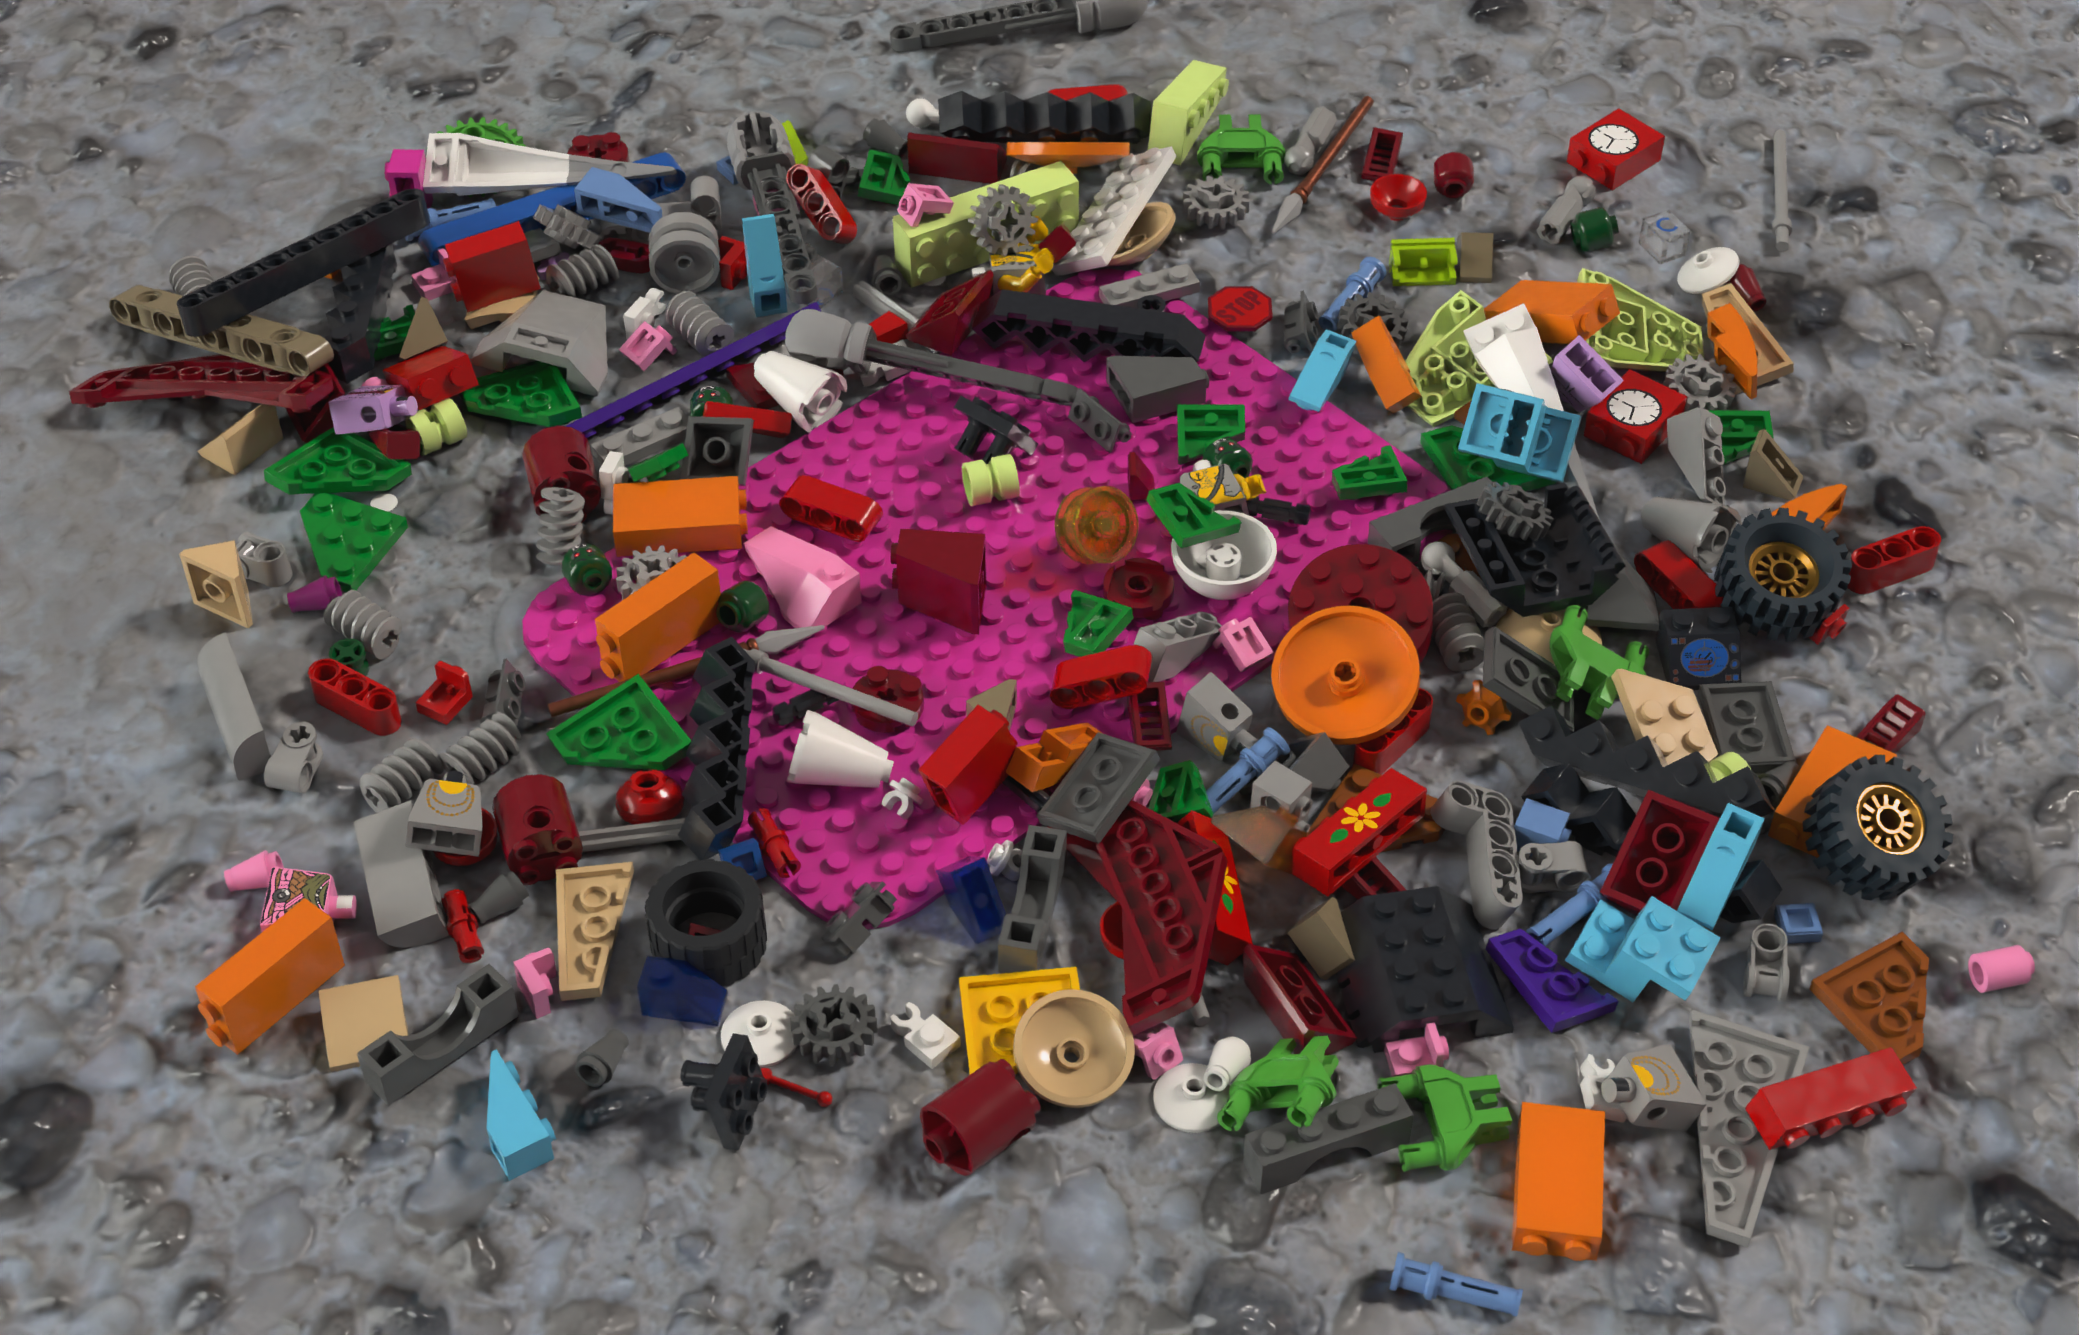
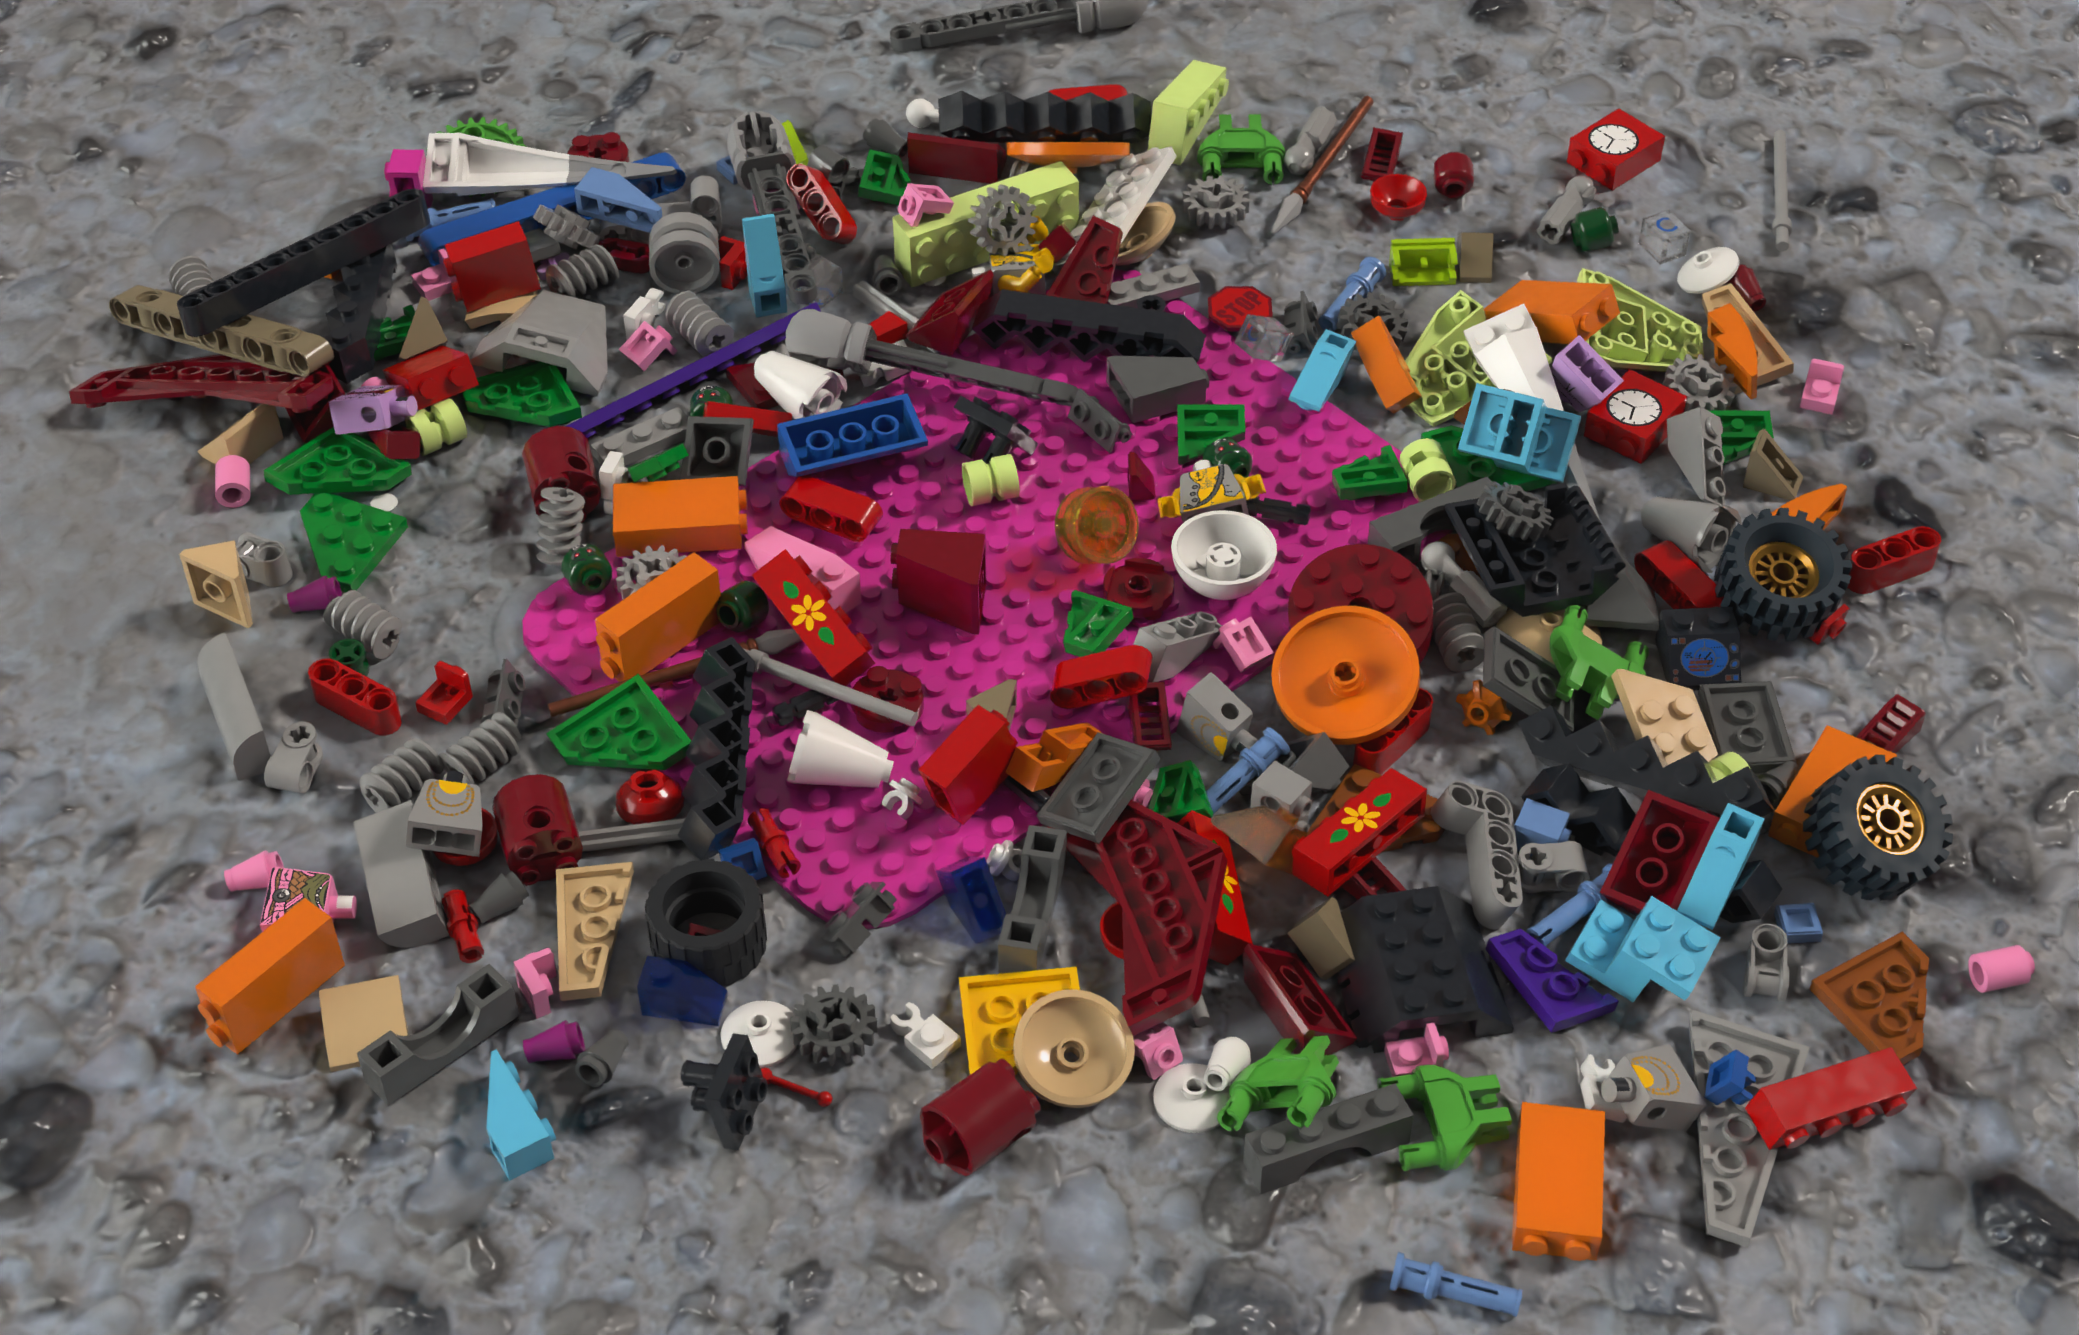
green wing [1146,483,1241,549] -> none
none -> bright pink brick [215,455,250,508]
none -> magenta cone [523,1020,585,1063]
none -> red brick [752,549,875,686]
none -> blue slope [777,393,928,477]
none -> dark red wing [1046,215,1123,304]
none -> clear brick [1234,314,1294,362]
none -> yellowish green wheel [1400,438,1456,502]
none -> blue tile [1704,1049,1756,1105]
none -> bright pink bracket [1799,359,1844,415]

